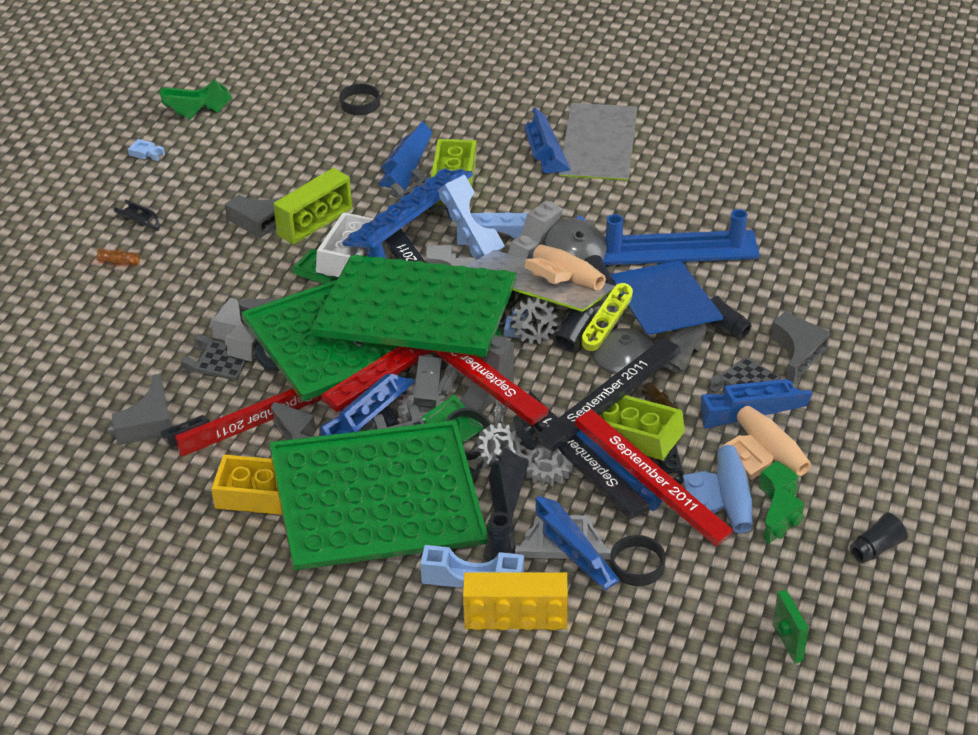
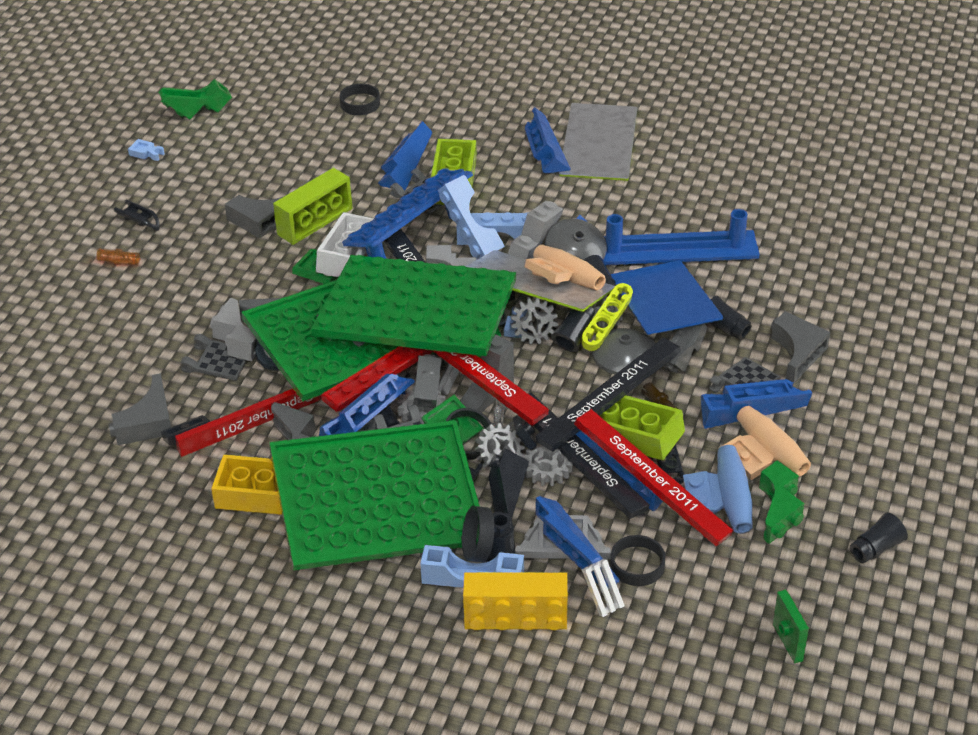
none -> black tyre [462,506,494,562]
none -> white tile [582,559,624,617]

